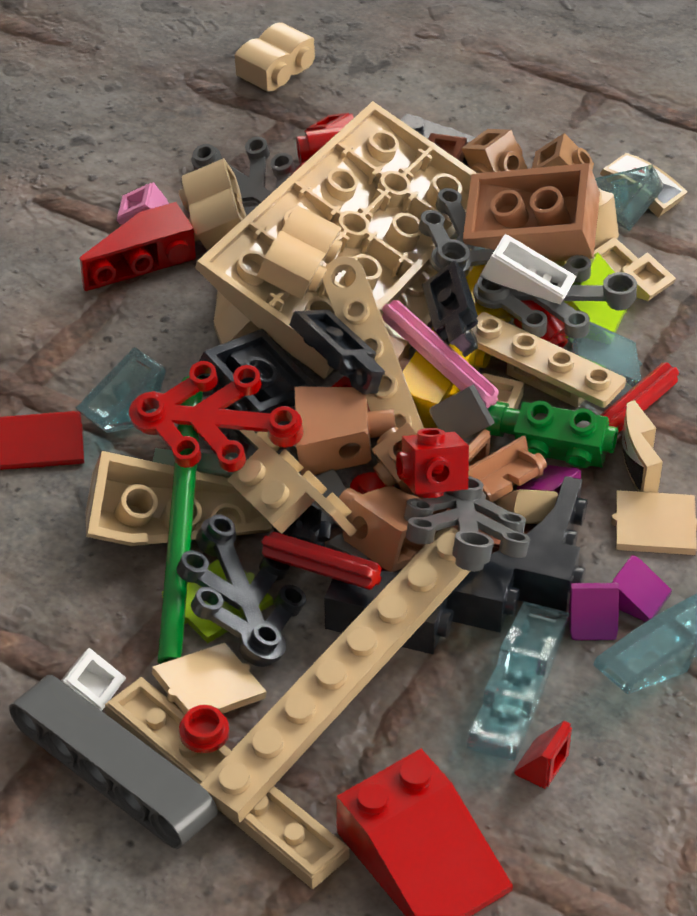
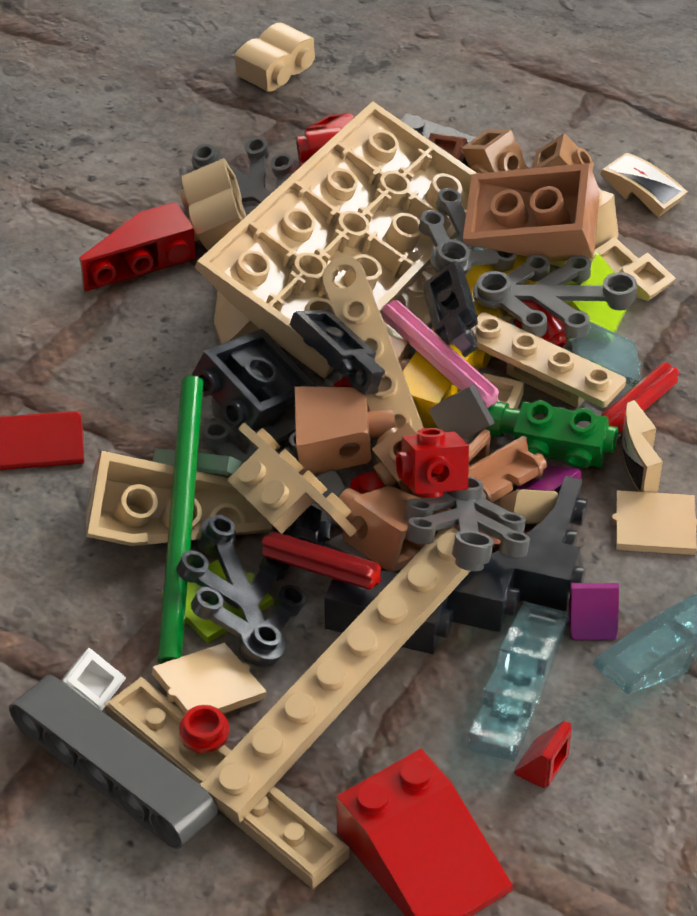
clear light blue slope [76,347,166,433] -> none
bright pink slope [117,182,169,224] -> none
red plant [129,361,304,472] -> none
tan brick [257,205,343,299] -> none
white slope [480,234,576,305] -> none
clear light blue slope [595,165,663,231] -> none
magenta slope [612,555,672,624] -> none

